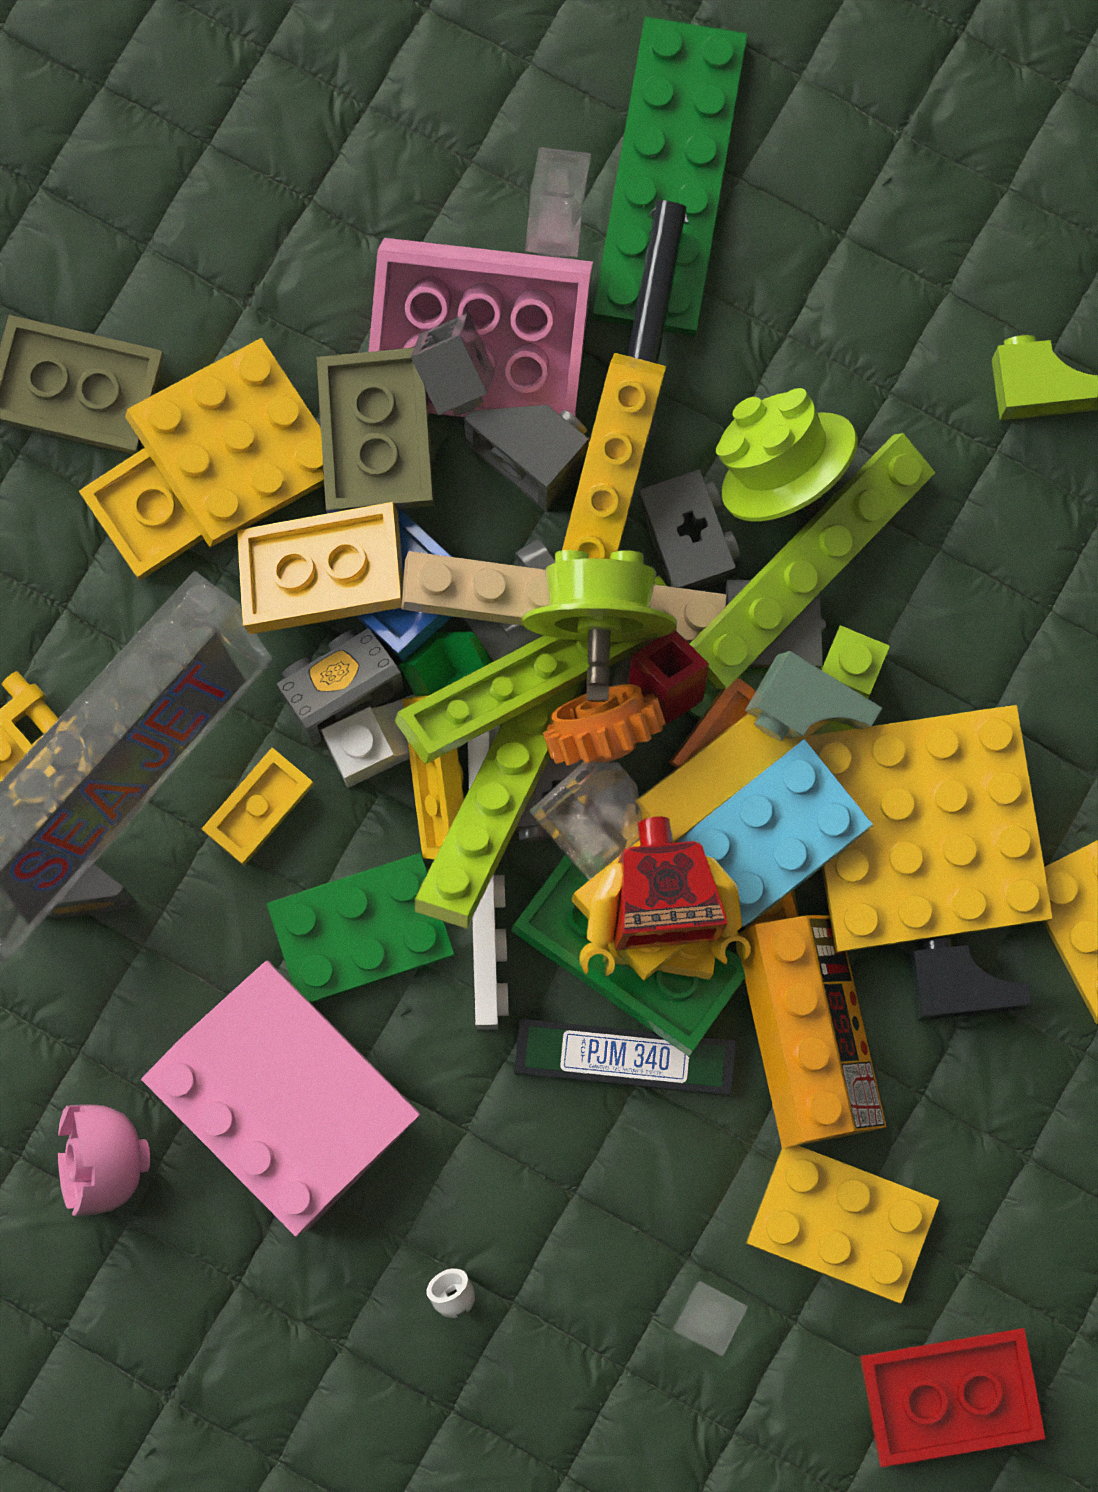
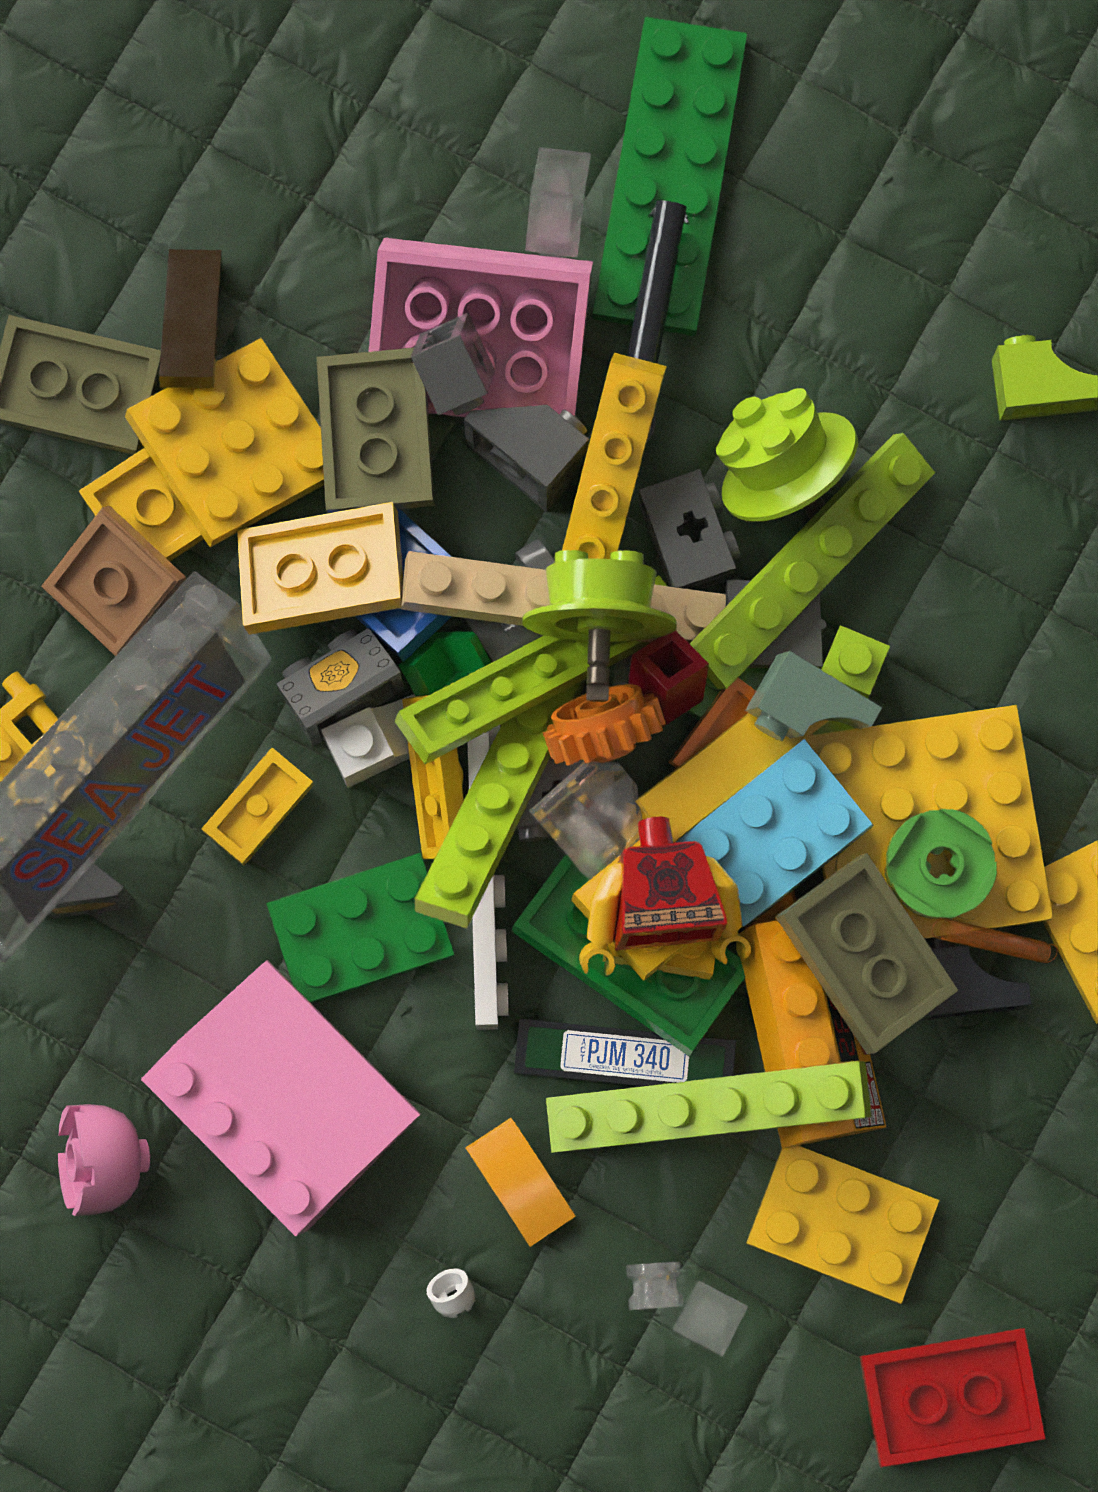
none -> medium nougat tile [41,506,187,658]
none -> dark brown tile [159,249,223,388]
none -> light orange slope [466,1118,576,1247]
none -> lime plate [546,1061,872,1153]
none -> clear wheel [626,1262,683,1310]
none -> olive plate [776,853,958,1054]
none -> bright green plate [885,809,997,920]
none -> orange piece [931,918,1058,963]

